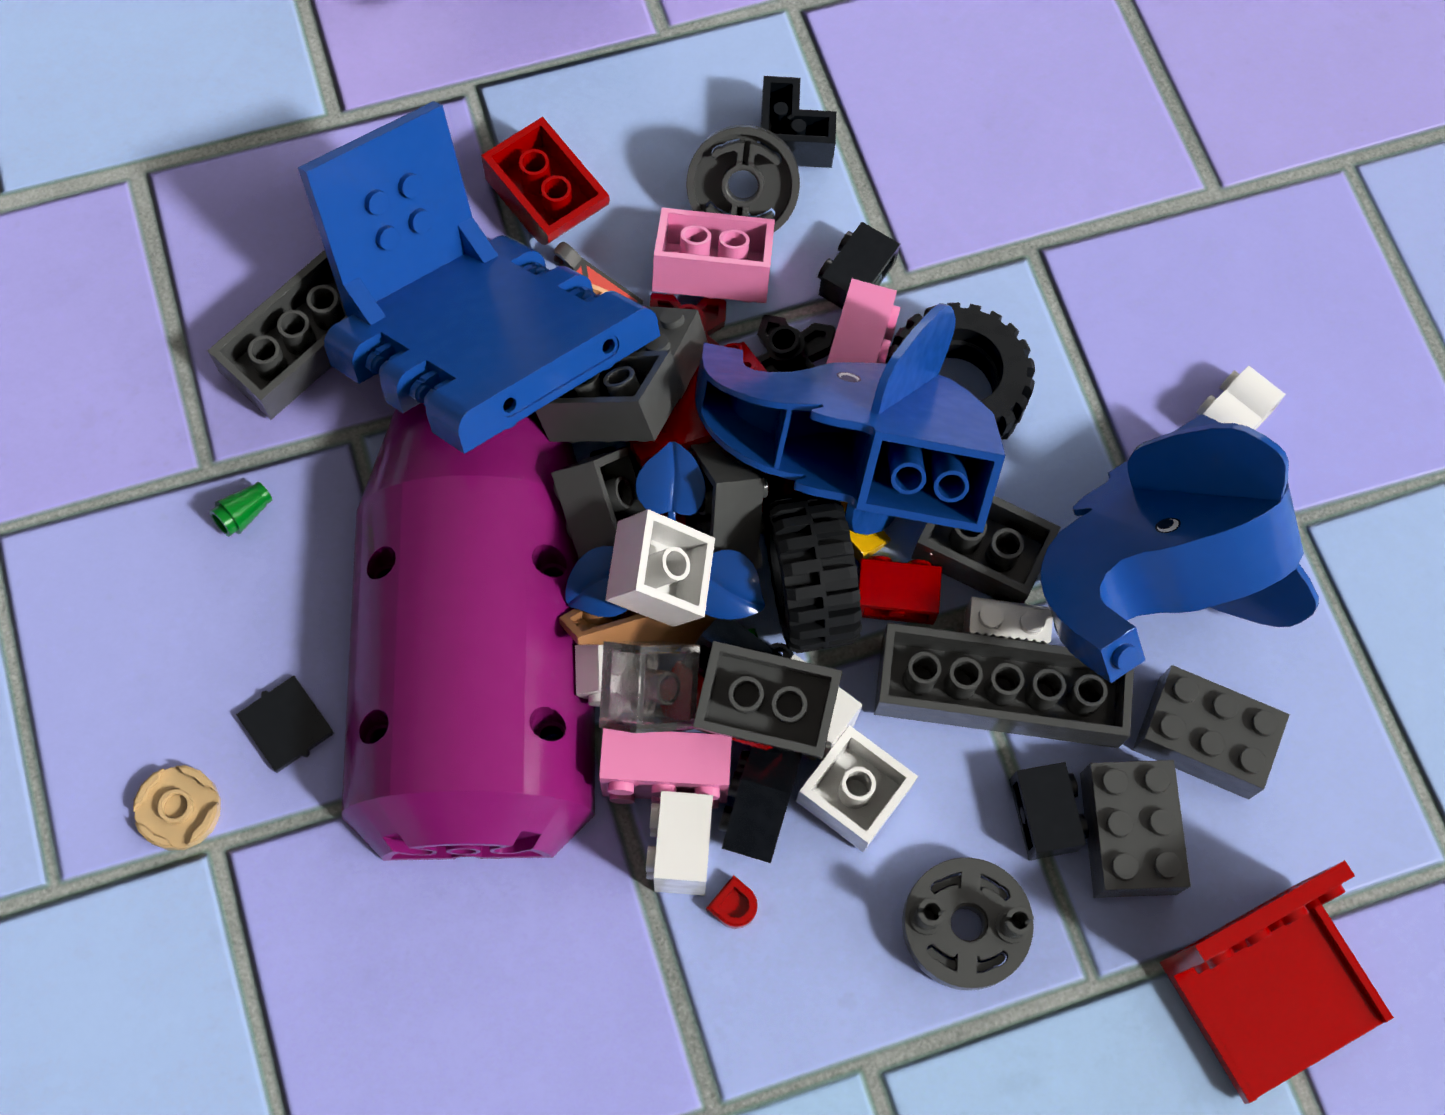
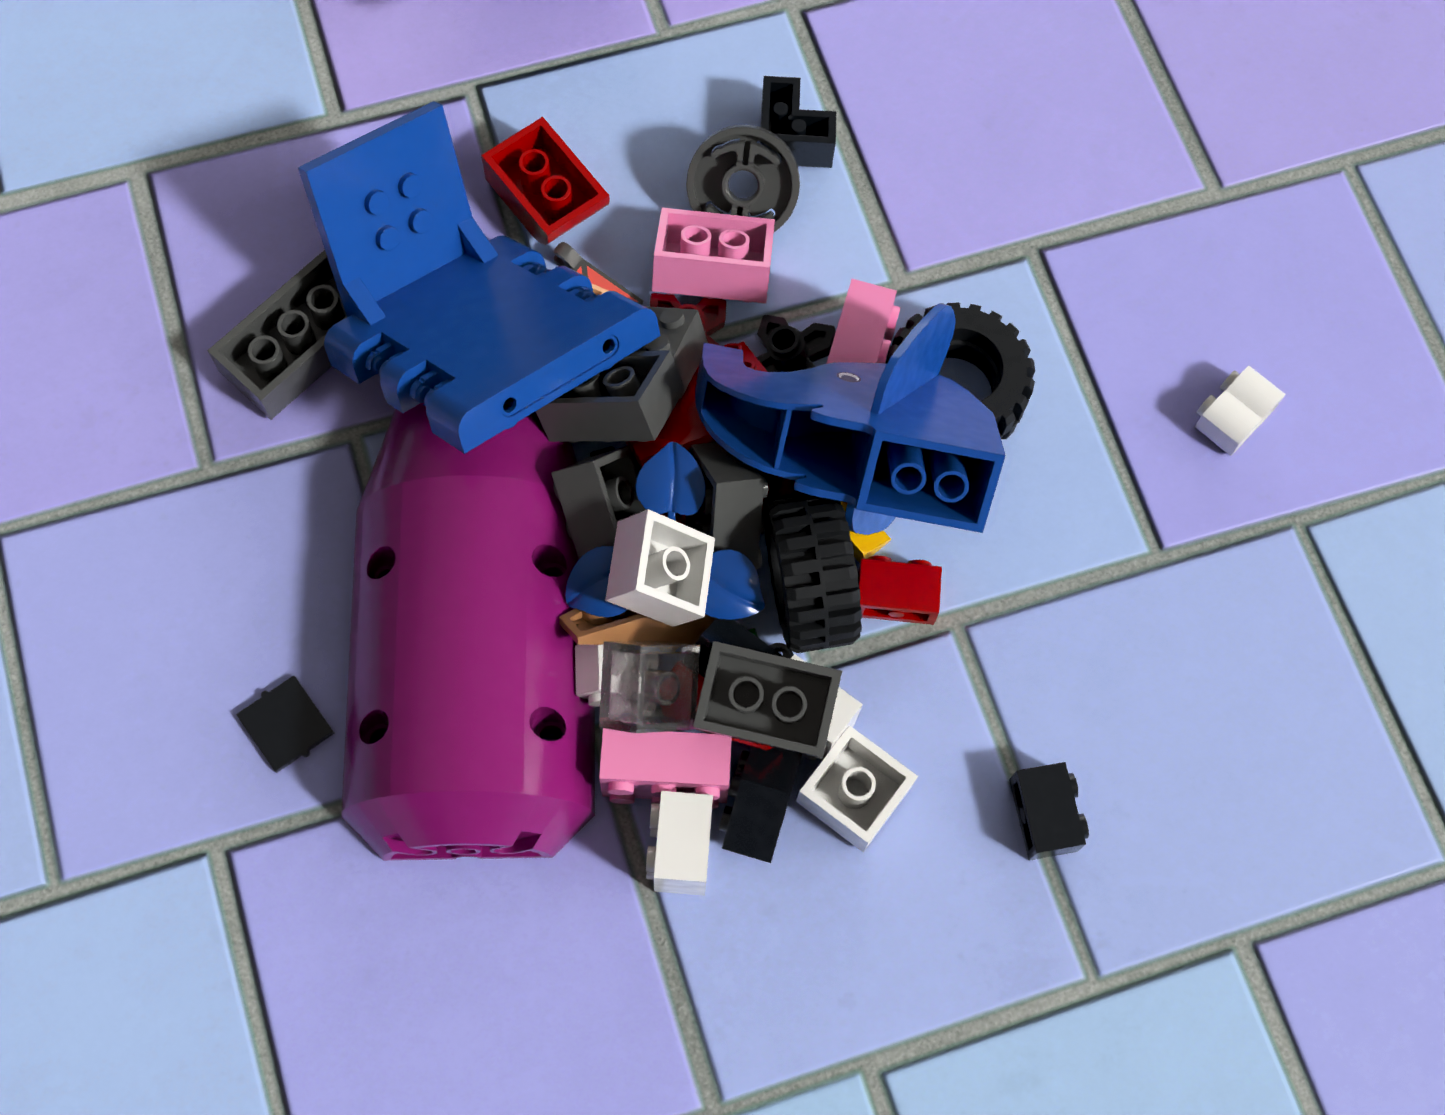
tan tile [133,765,221,851] -> none
green cone [209,482,272,537] -> none
red tile [706,875,758,929] -> none
black brick [818,222,900,309] -> none
dark grey brick [874,623,1134,748] -> none
dark grey piece [902,858,1034,990] -> none
dark grey brick [911,496,1061,604] -> none
white brick [963,597,1053,644] -> none
blue animal [1040,414,1319,683] -> none
dark grey brick [1080,760,1191,898] -> none
dark grey brick [1133,665,1290,800] -> none
red bracket [1160,860,1394,1104] -> none

